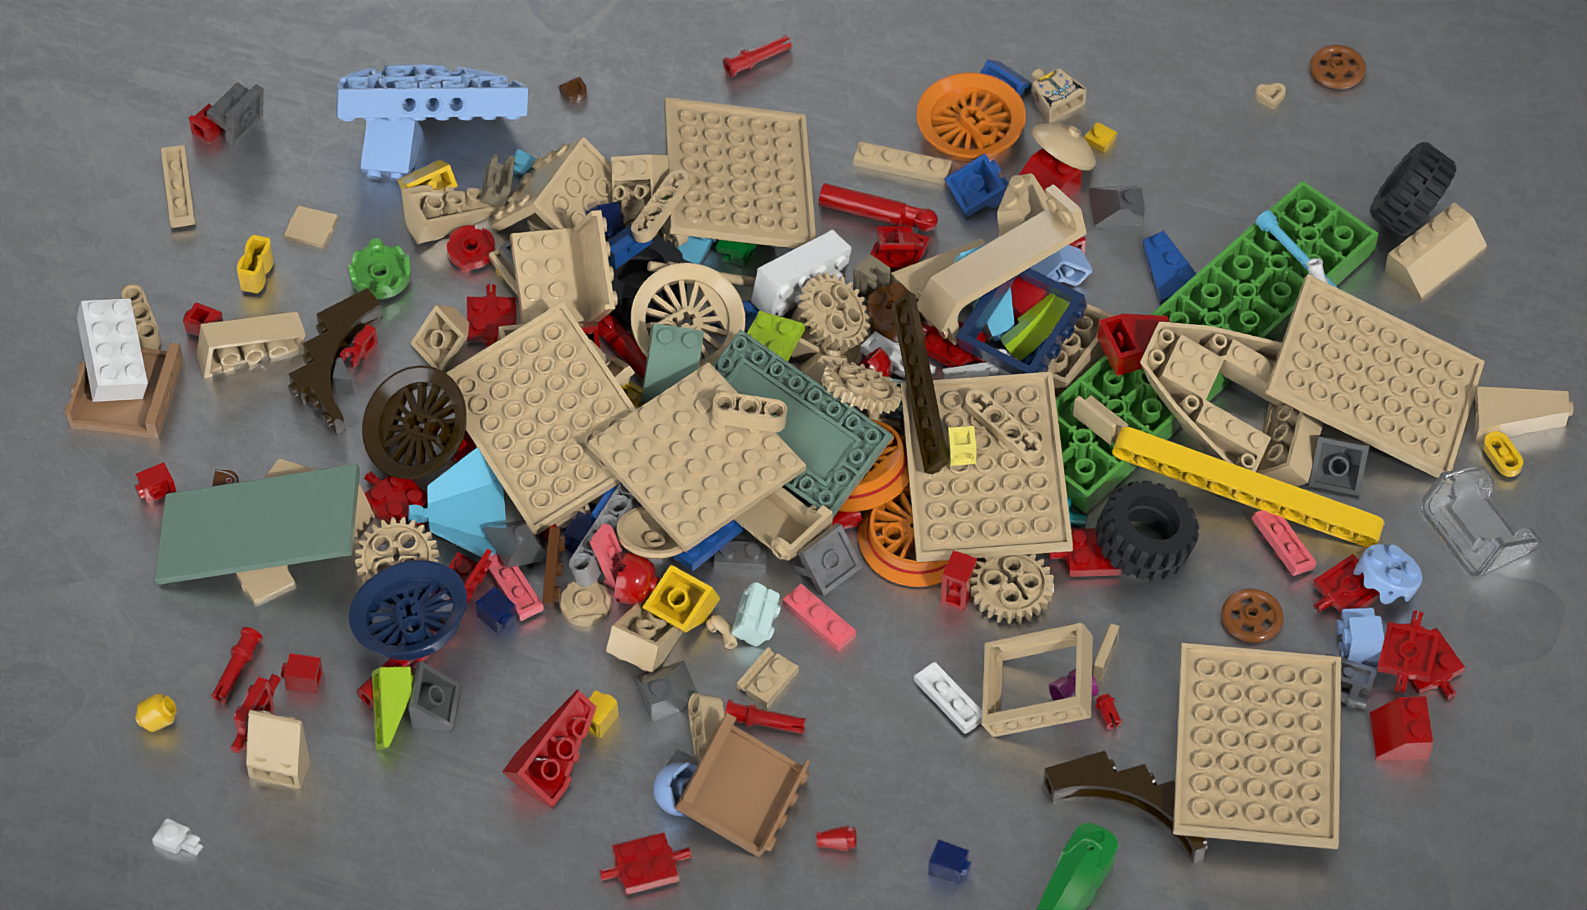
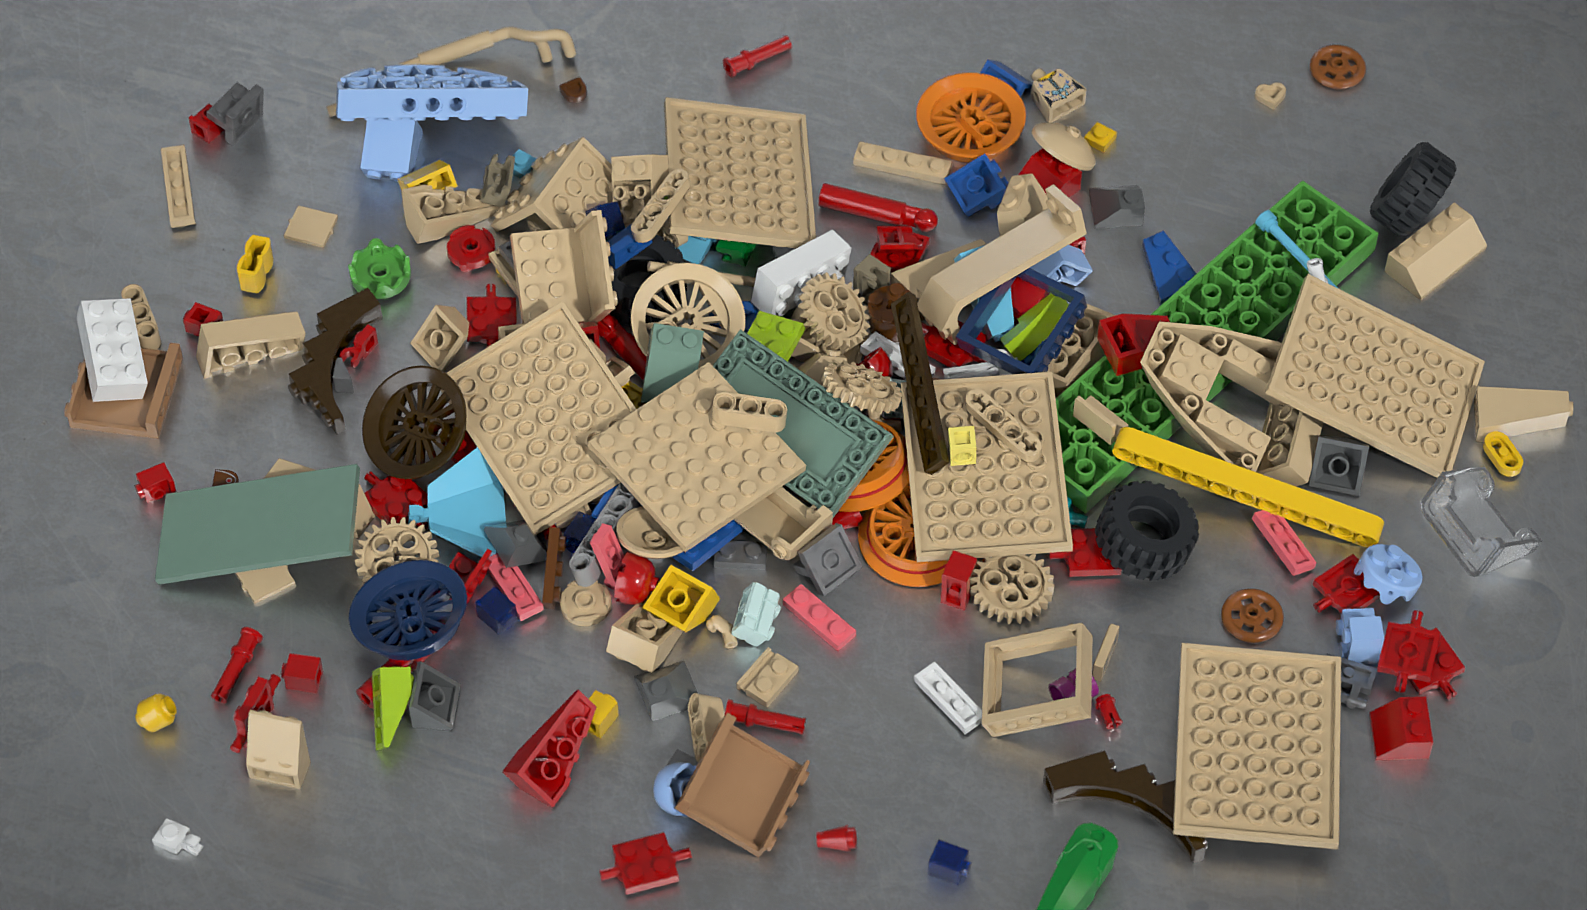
none -> tan piece [326,27,576,117]

